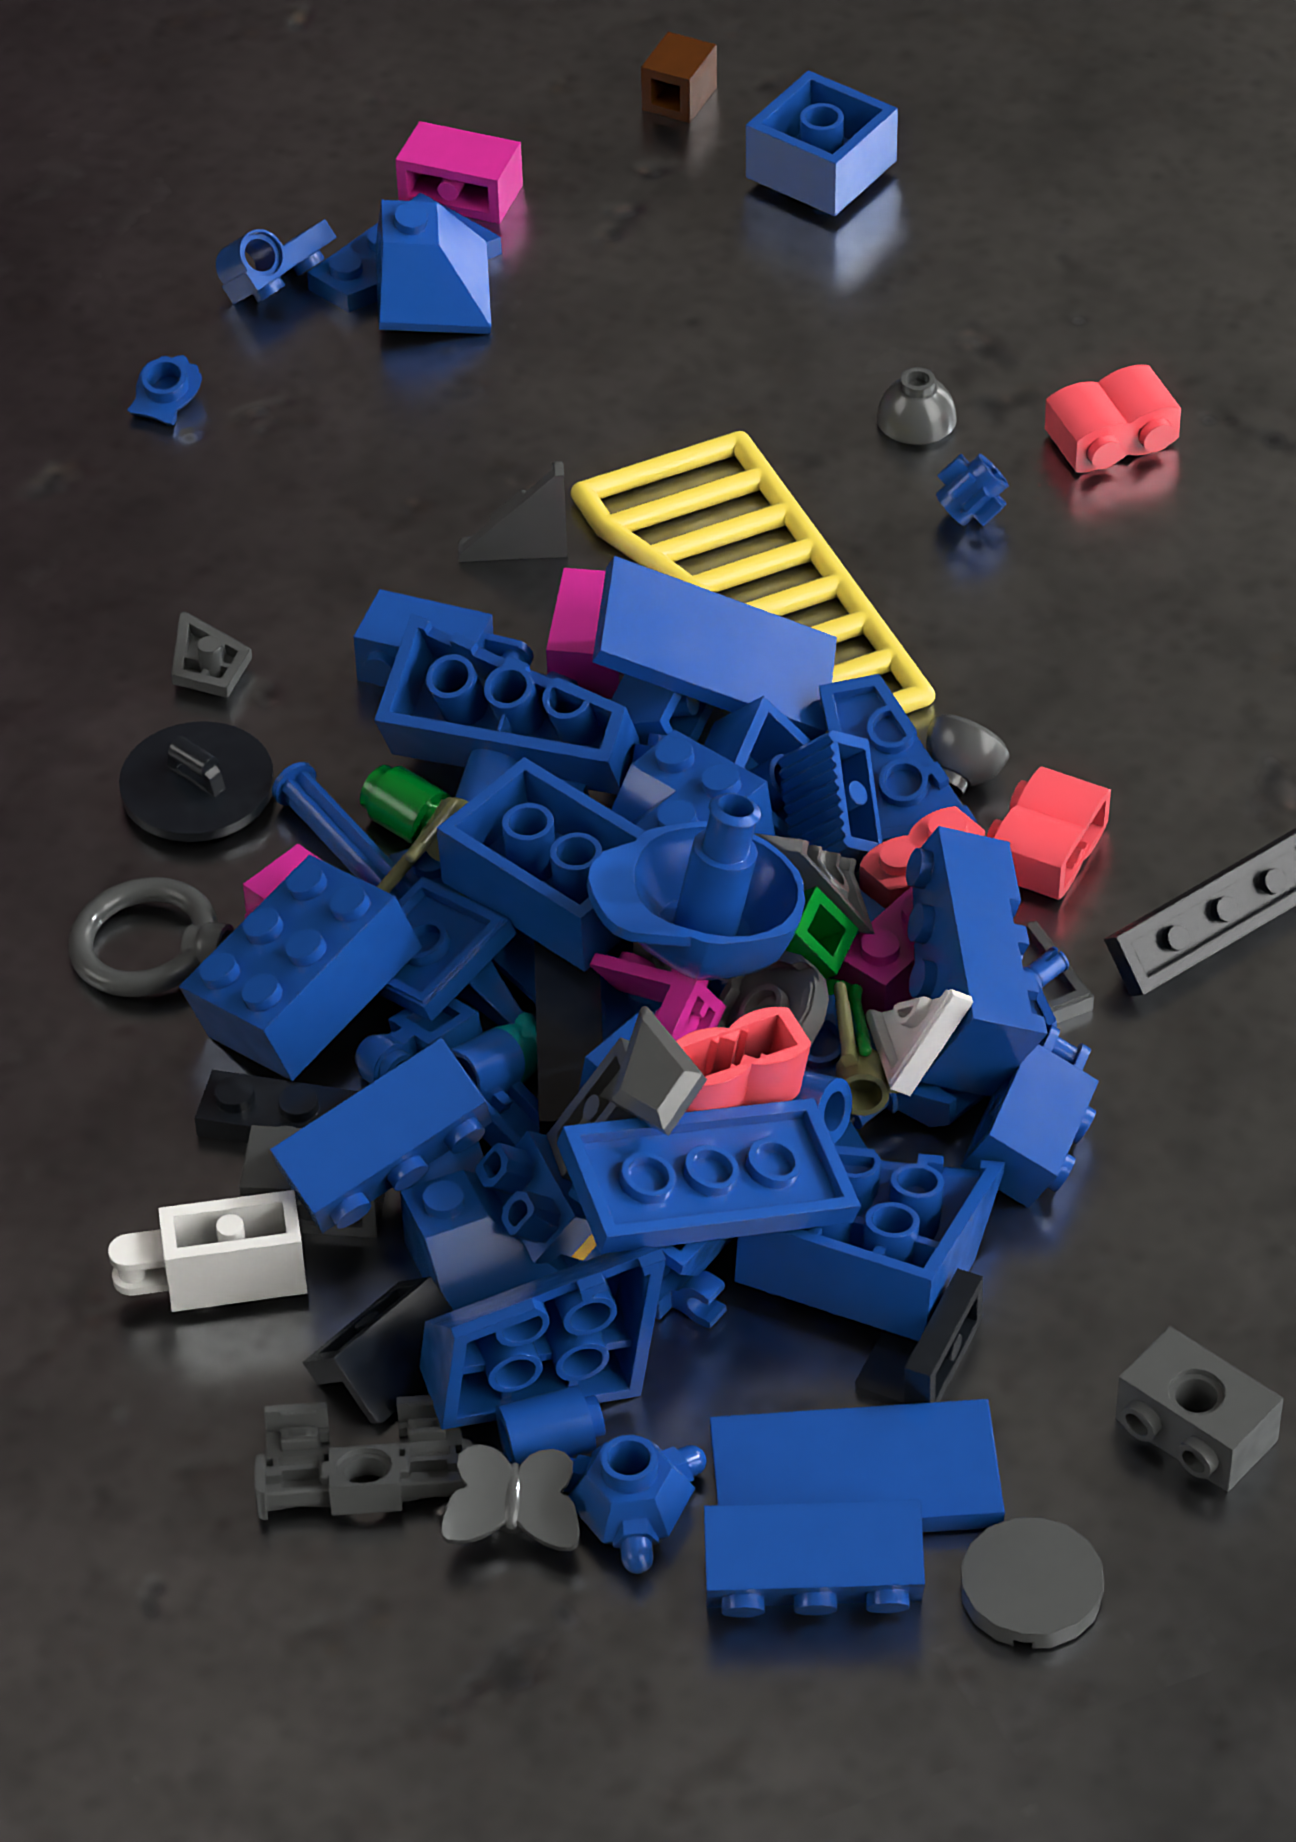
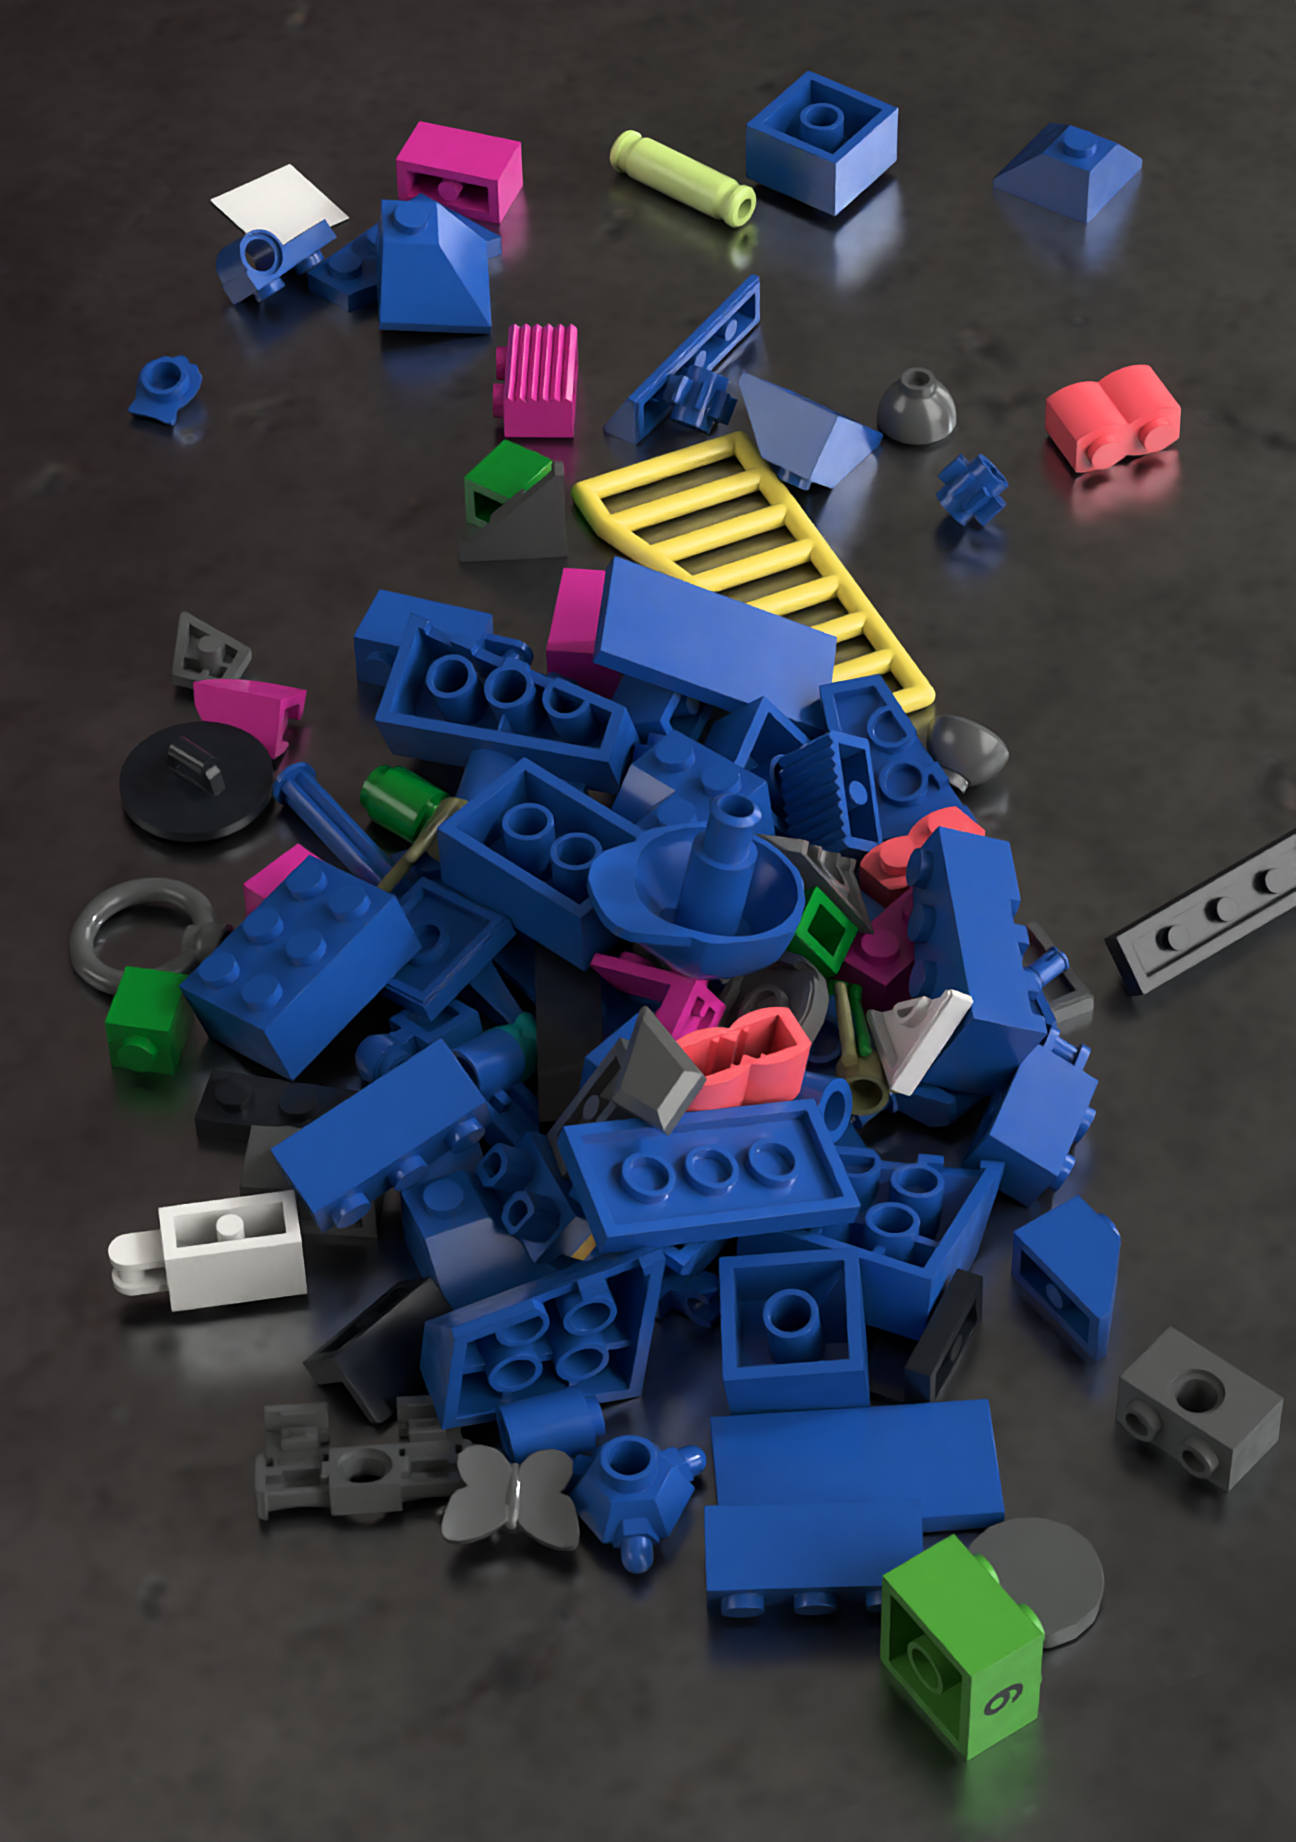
reddish brown brick [641,32,717,123] -> none
coral brick [986,767,1111,900] -> none
none -> green brick [105,966,194,1075]
none -> dark pink brick [193,679,307,759]
none -> white sticker [210,164,349,245]
none -> green brick [464,439,553,528]
none -> dark pink brick [493,323,578,438]
none -> blue slope [603,274,760,445]
none -> yellowish green axle [610,130,756,228]
none -> blue gear [661,365,738,434]
none -> blue slope [719,1247,870,1415]
none -> slope [738,372,884,491]
none -> bright green brick [880,1534,1045,1761]
none -> blue slope [993,123,1142,225]
none -> blue slope [1011,1195,1121,1362]

